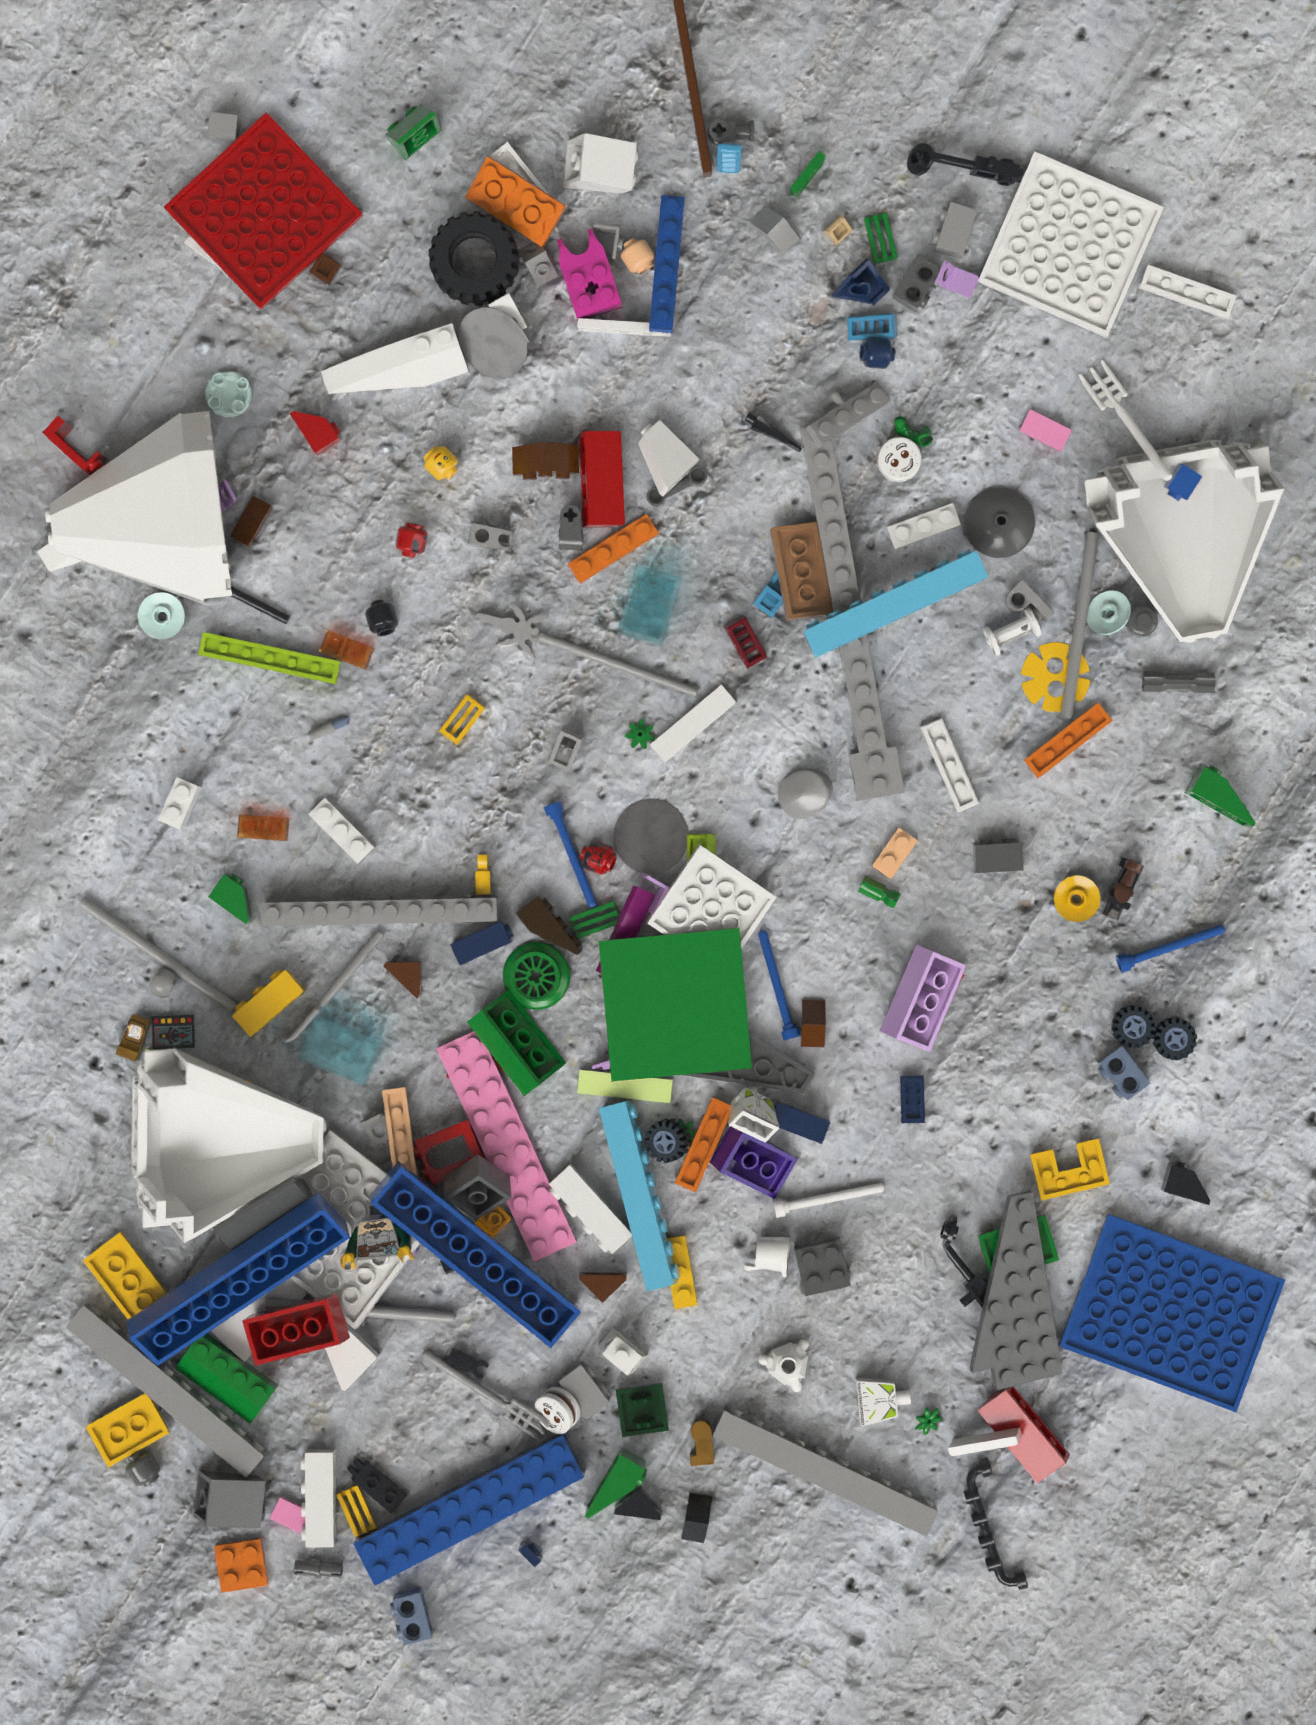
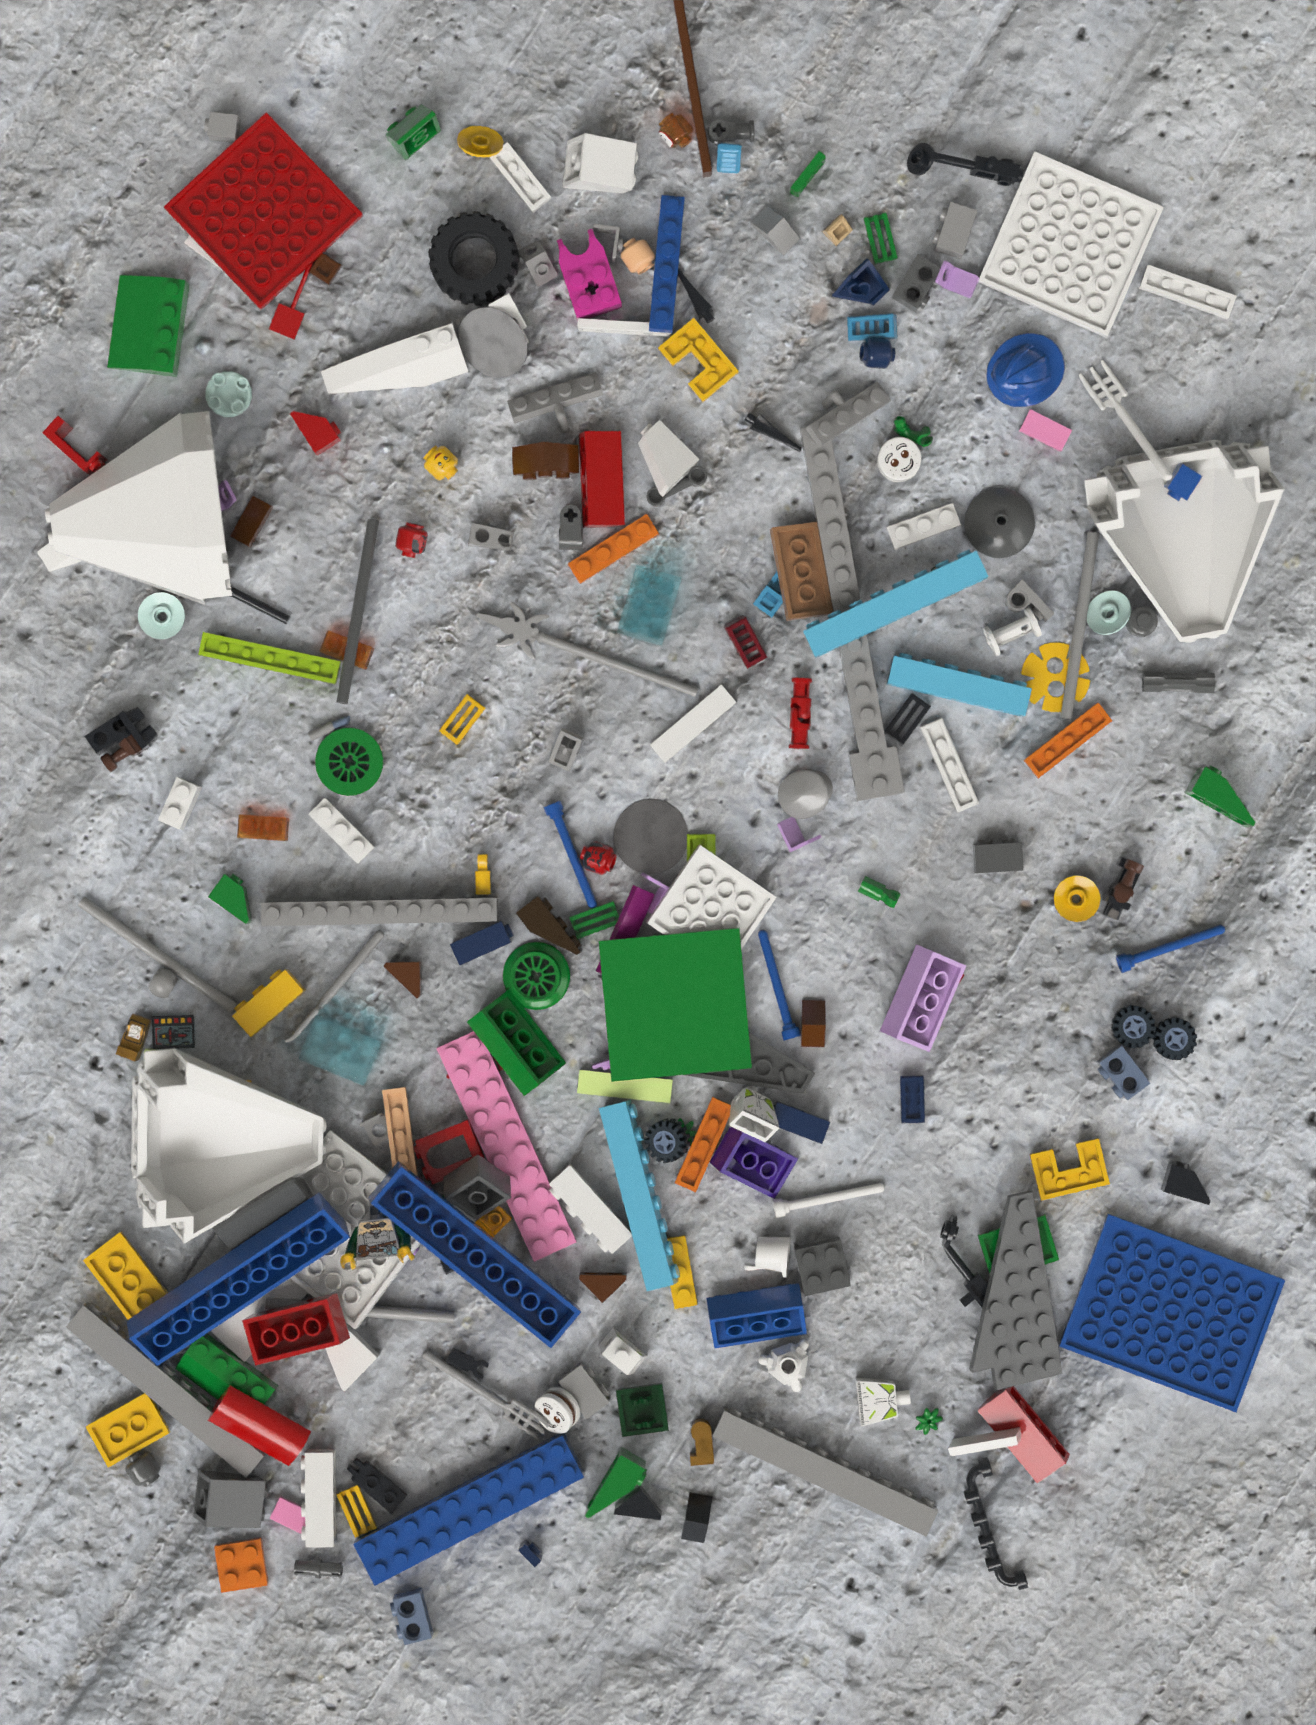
black head [365,600,398,636] -> none
orange piece [465,156,567,247] -> none
green plant [625,719,655,749] -> none
light nougat plate [872,827,918,879] -> none
none -> black hips [84,707,158,772]
none -> green slope [107,275,190,377]
none -> red brick [208,1386,312,1466]
none -> red piece [269,263,313,340]
none -> green piece [315,728,383,796]
none -> dark grey piece [336,519,379,704]
none -> yellow dish [457,126,504,157]
none -> light grey plate [507,372,603,433]
none -> yellow plate [658,318,739,402]
none -> clear orange head [659,113,693,149]
none -> black piece [678,268,715,324]
none -> blue slope [706,1283,807,1349]
none -> lavender bracket [777,817,822,852]
none -> red piece [789,678,812,749]
none -> black tile [884,693,931,745]
none -> medium azure brick [886,653,1032,717]
none -> blue piece [986,333,1065,407]

